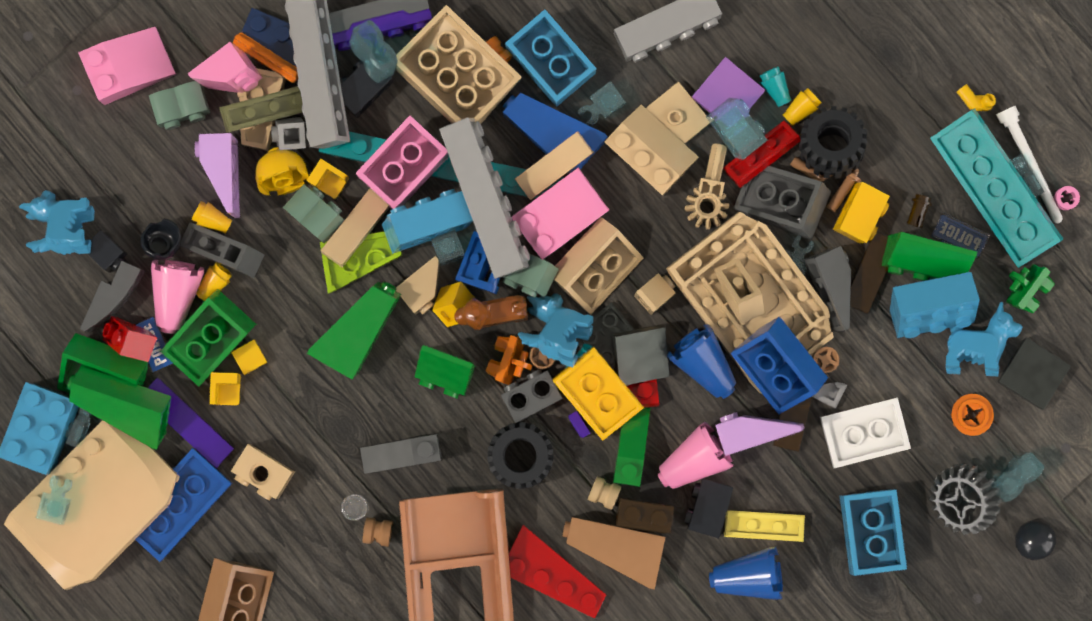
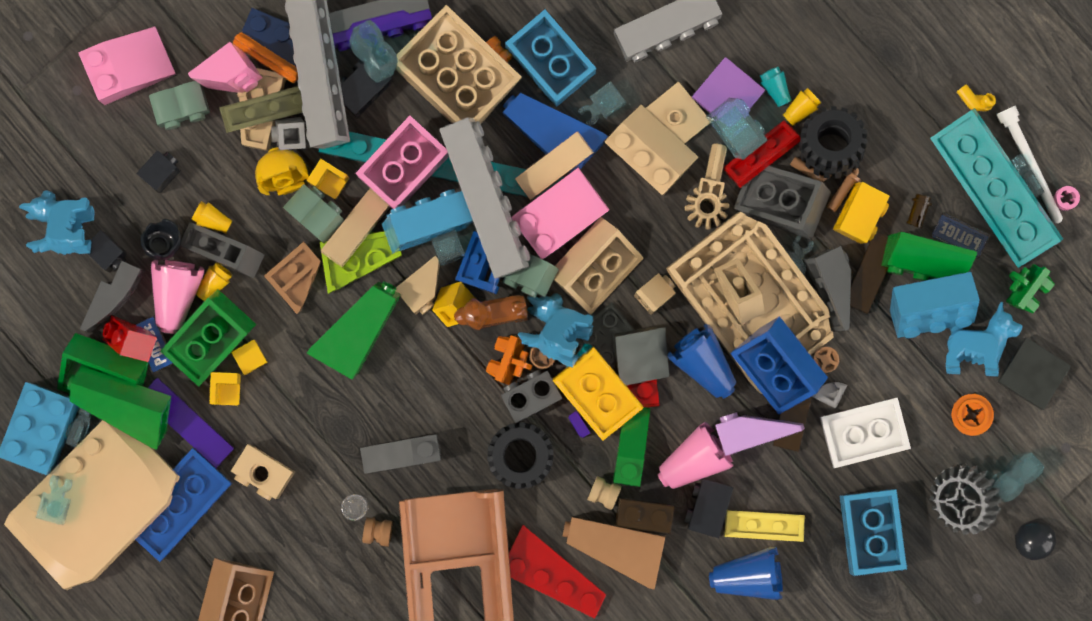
lavender slope [195,133,240,218] -> none
green slope [415,345,476,399] -> none
none -> black brick [136,150,181,193]
none -> medium nougat wing [264,242,322,314]

